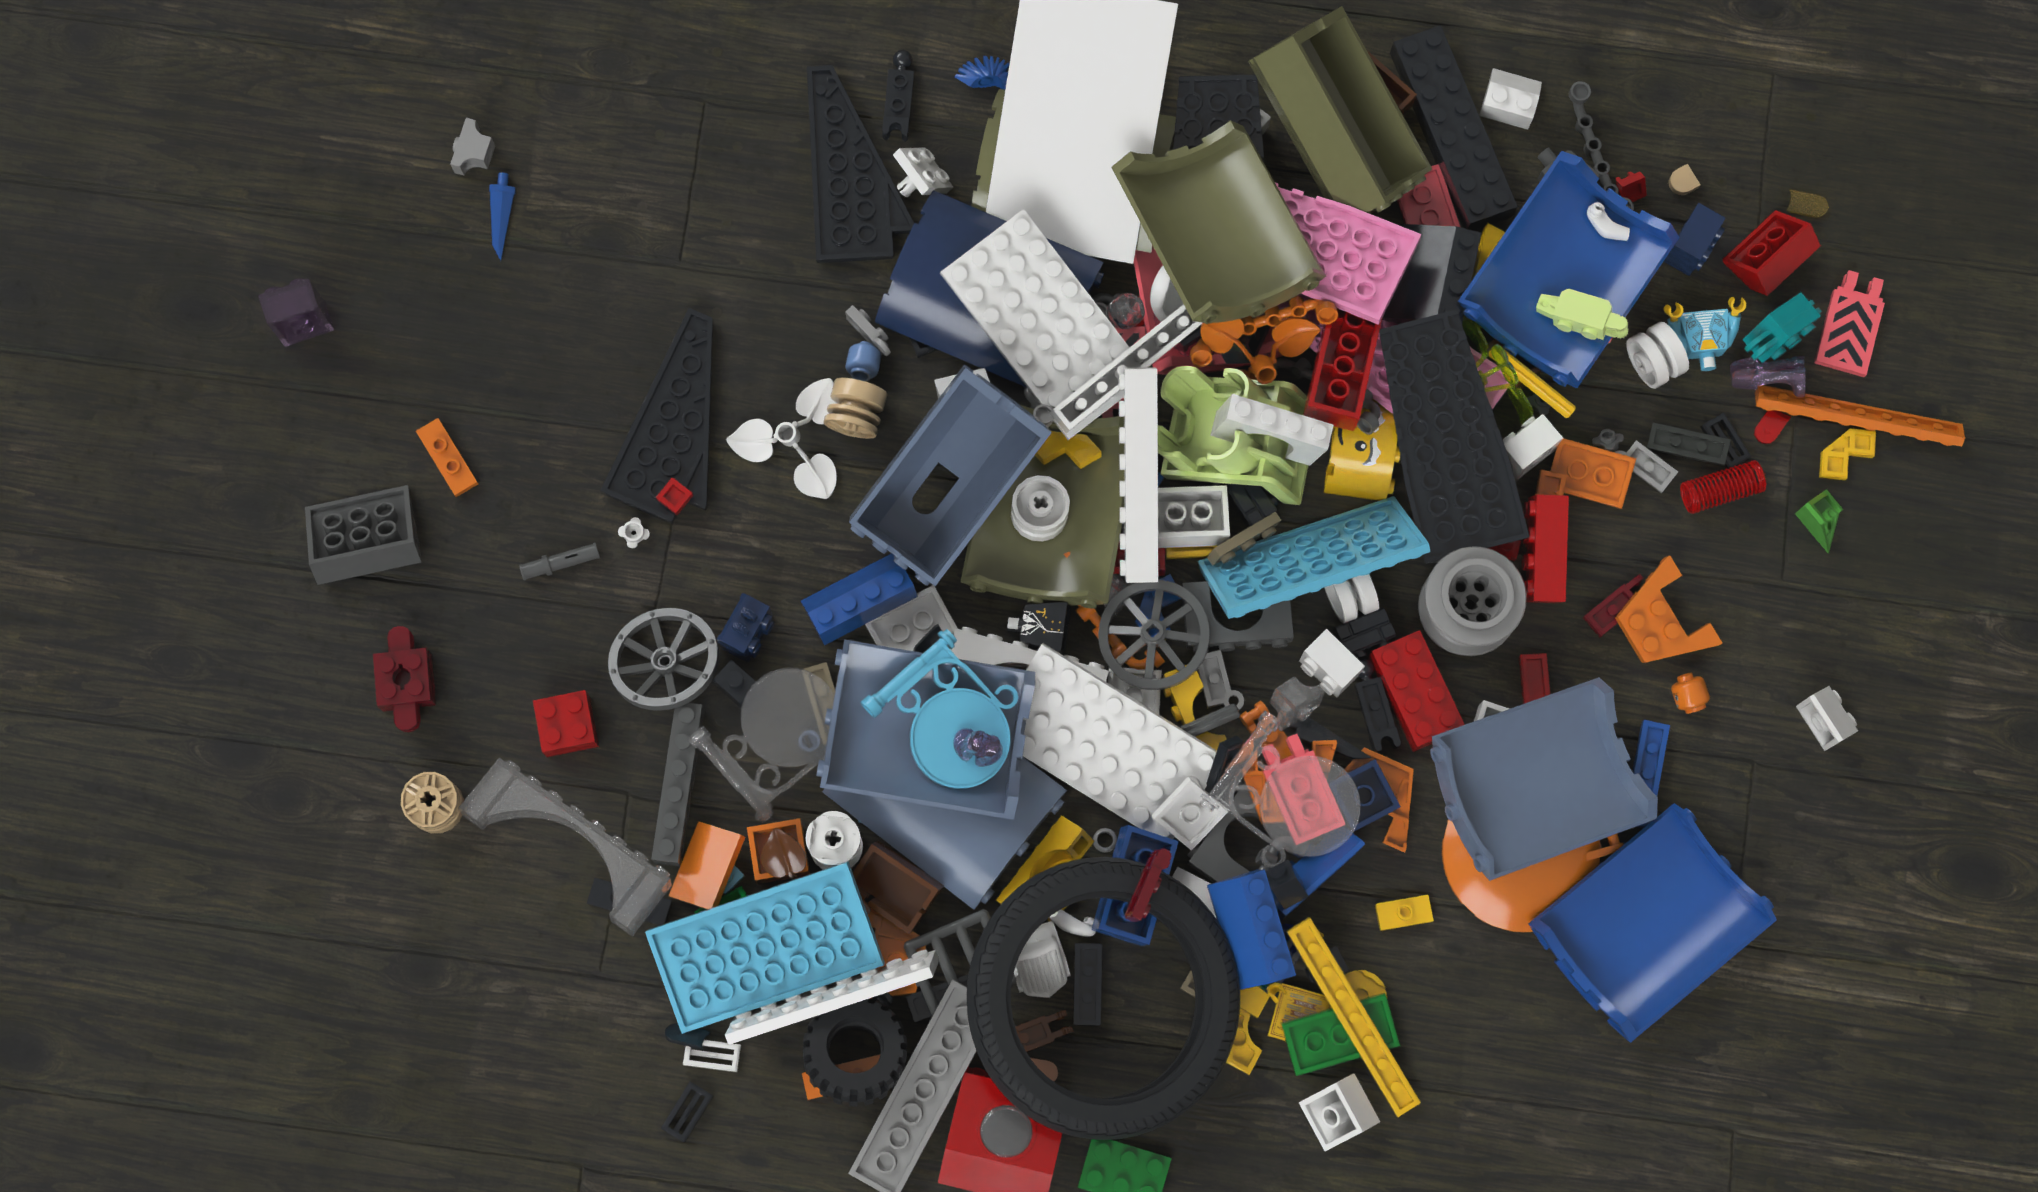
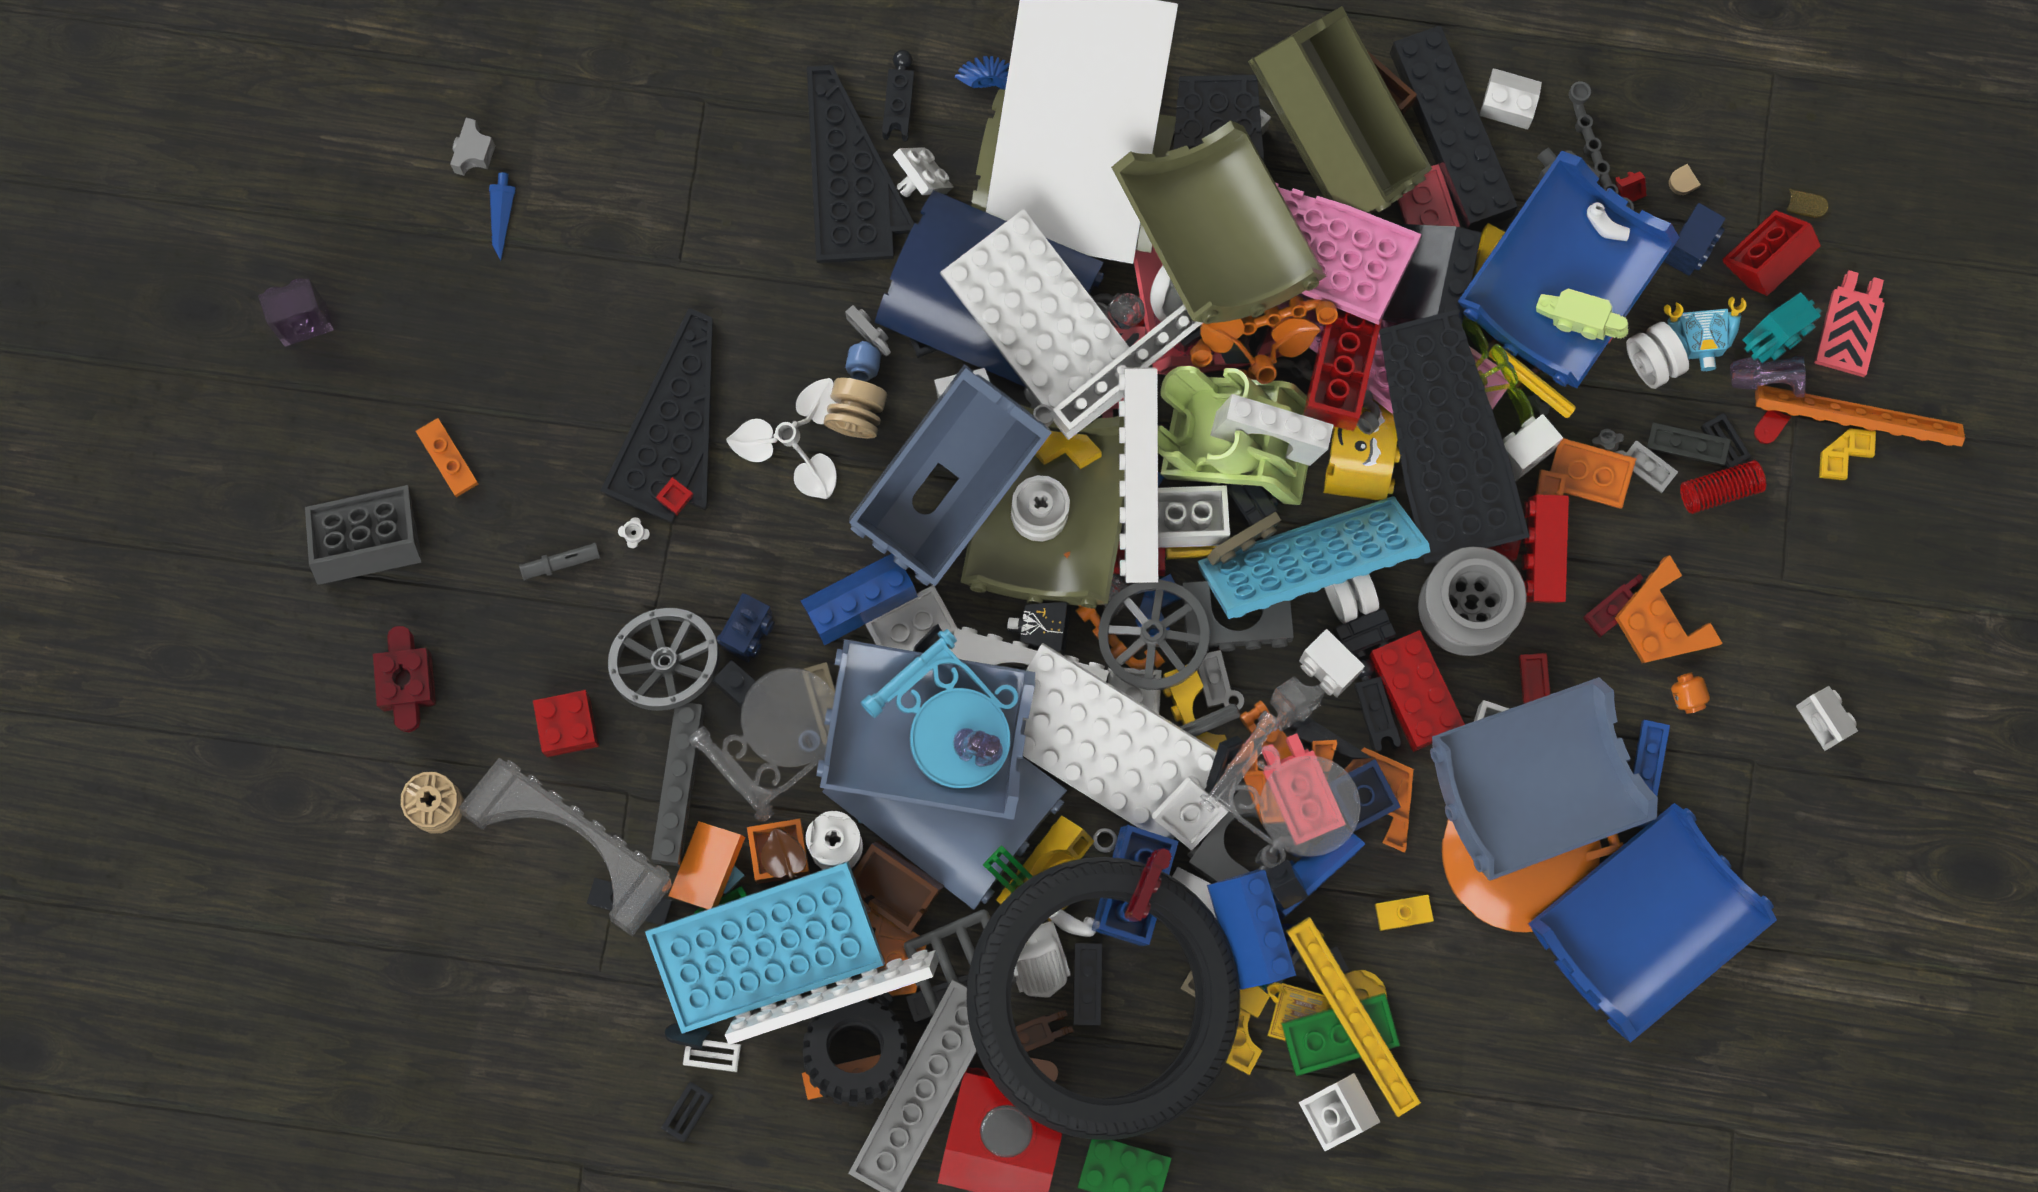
bright green slope [1795,489,1843,554] -> none
none -> green tile [983,845,1033,893]

